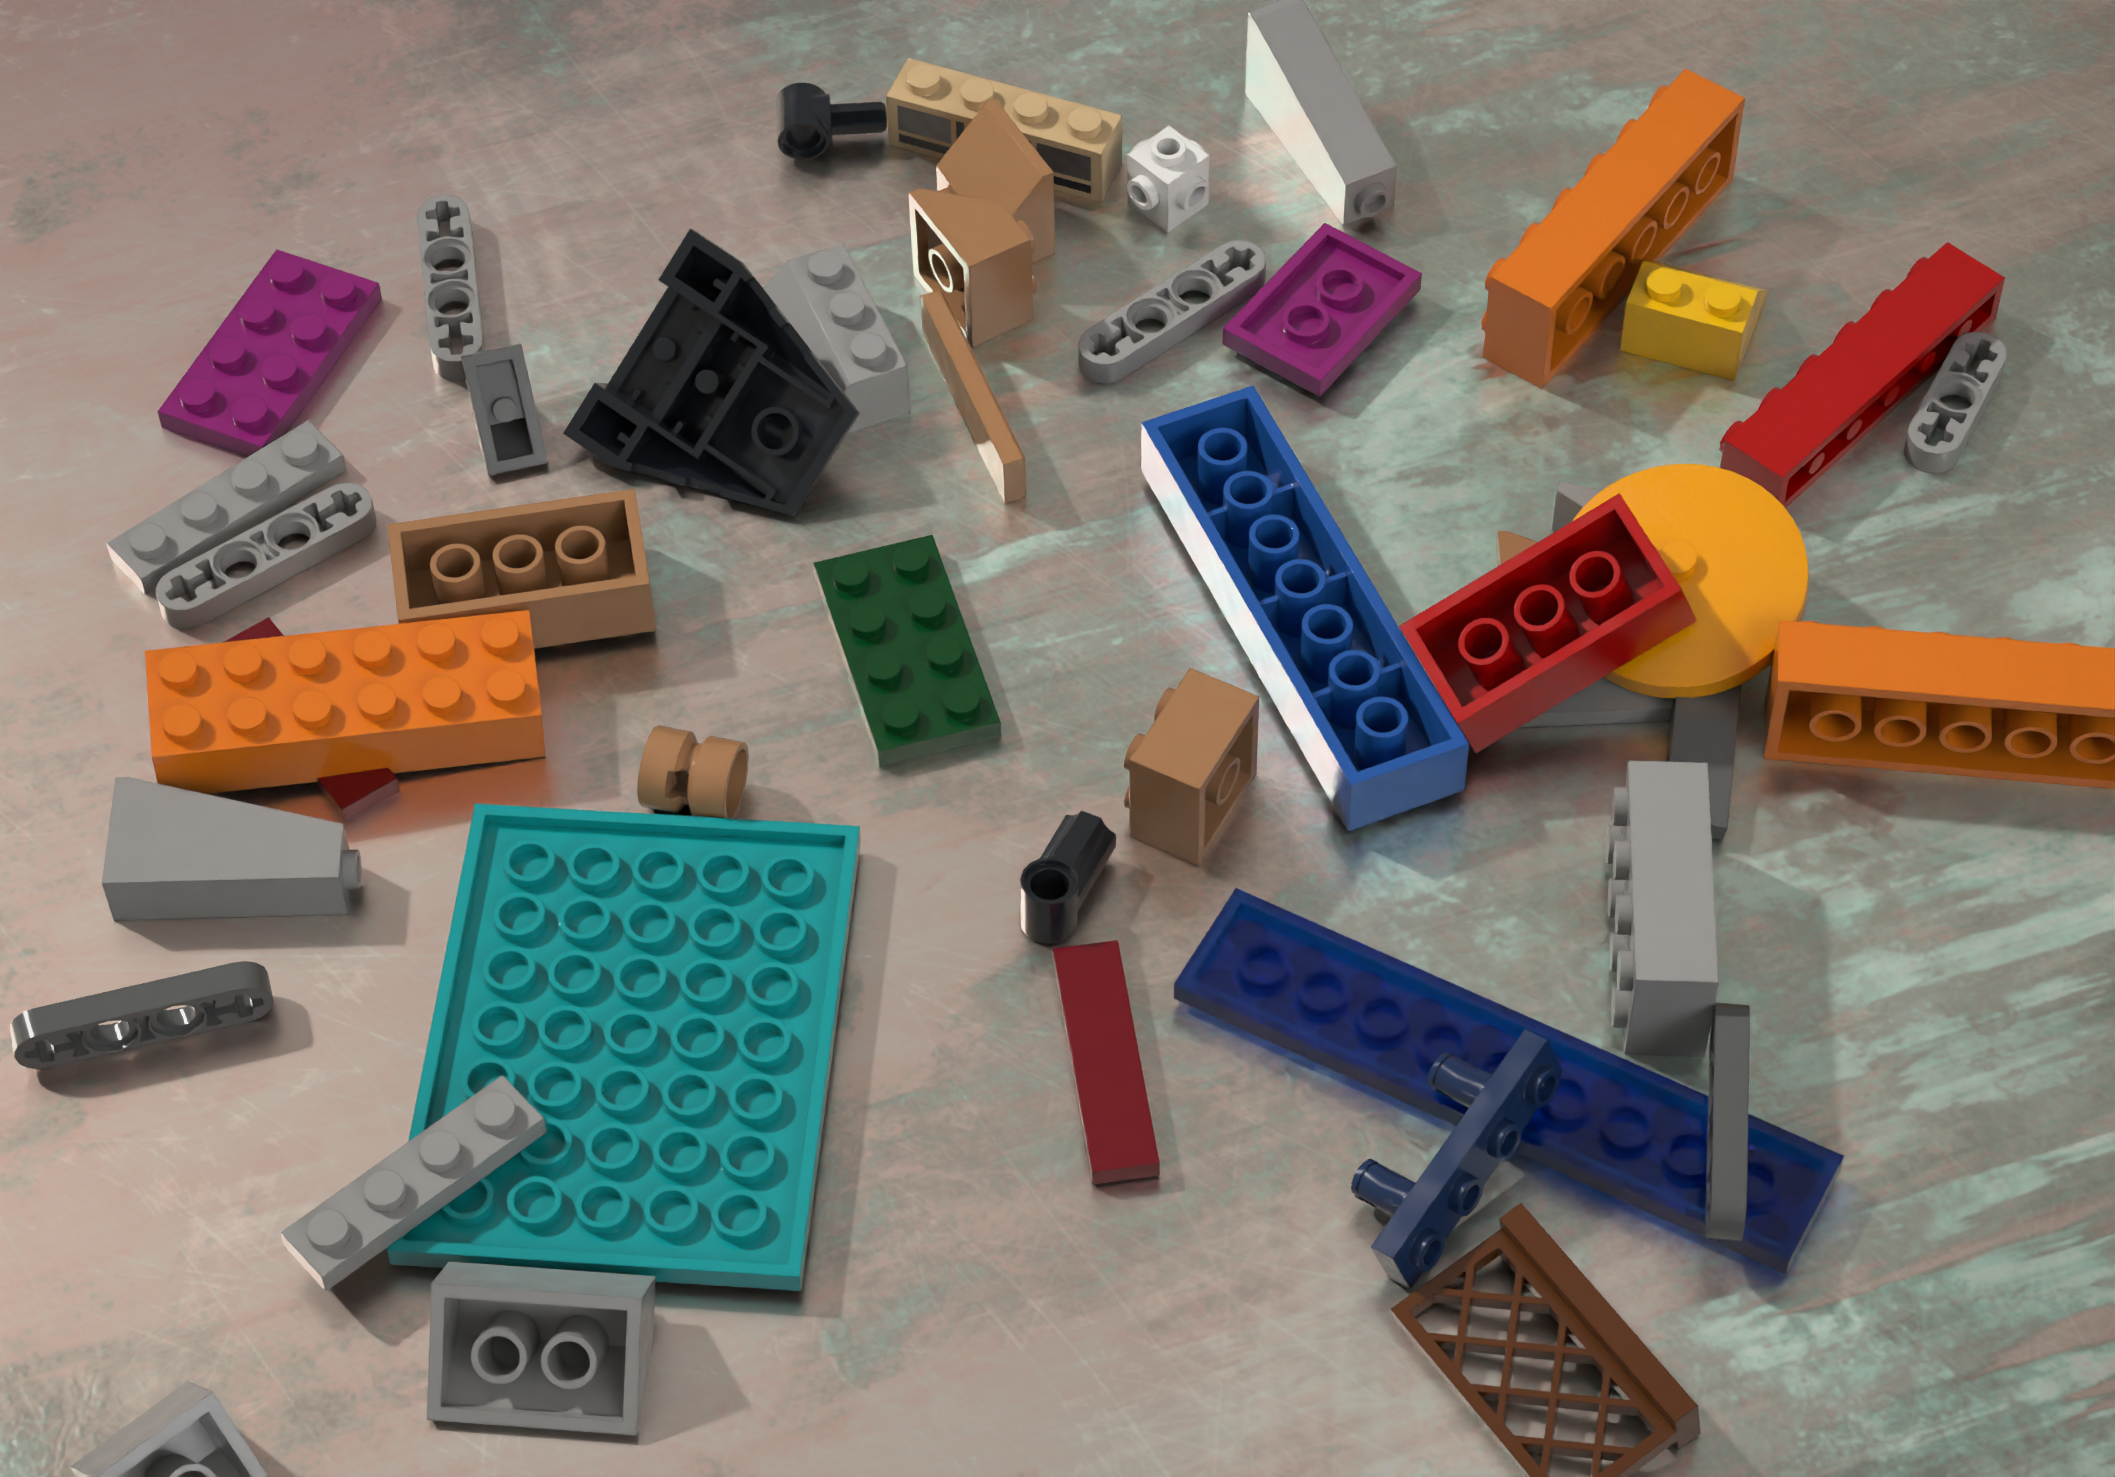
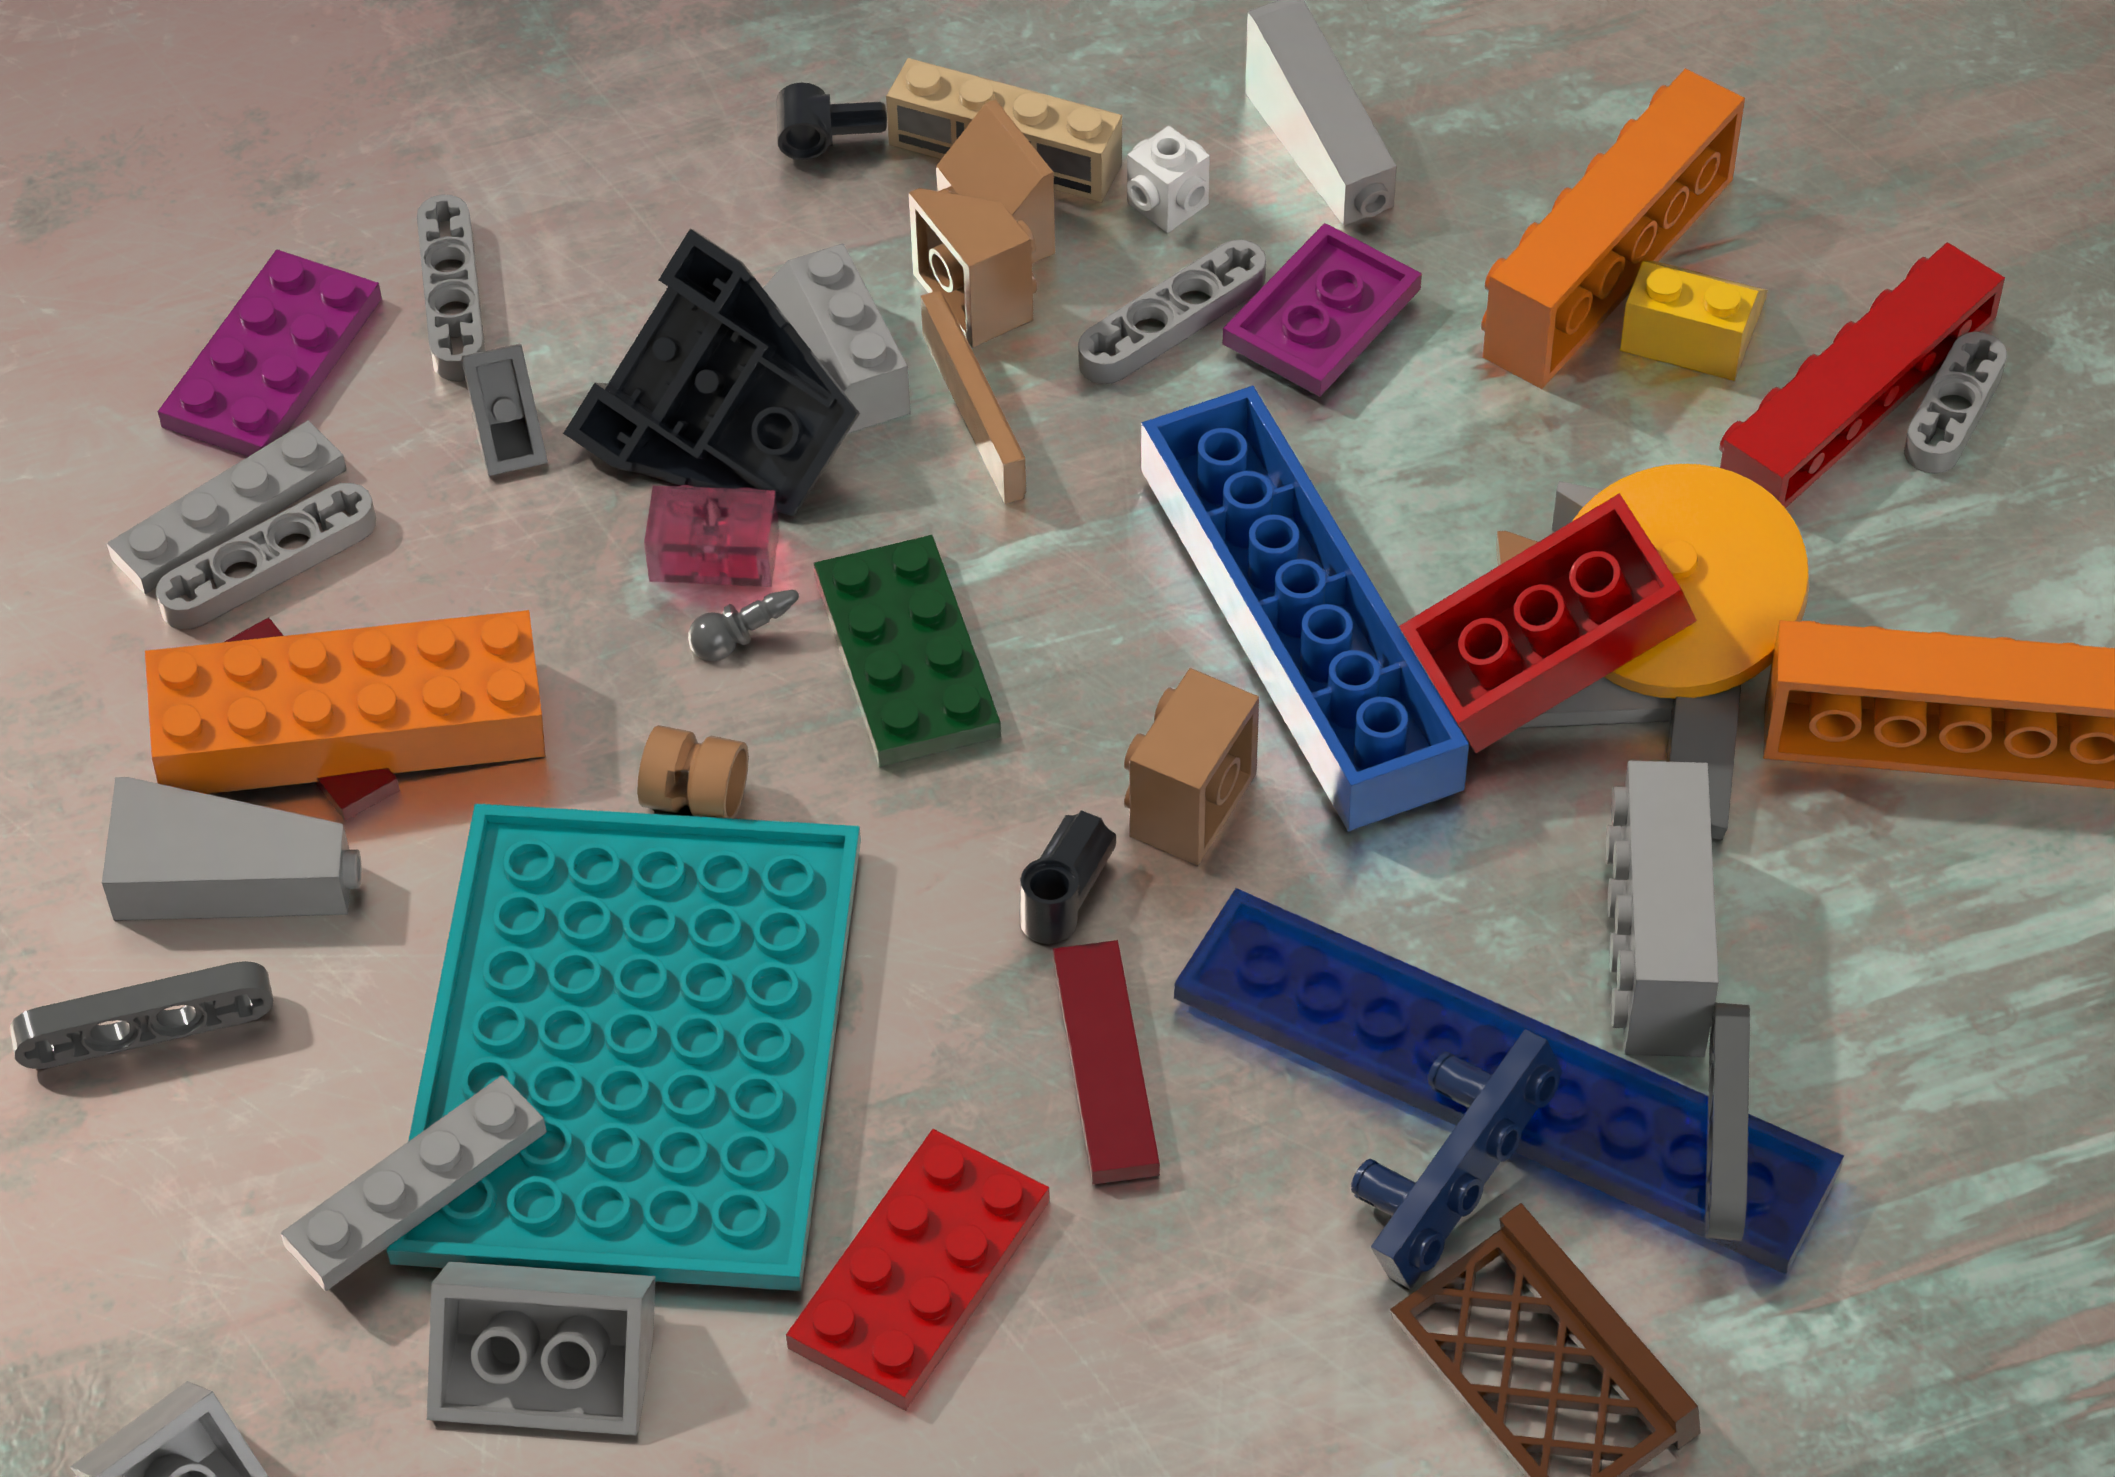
medium nougat brick [387,489,656,649] -> none
none -> clear pink brick [644,485,779,587]
none -> dark grey bar [688,590,799,661]
none -> red plate [786,1129,1050,1411]

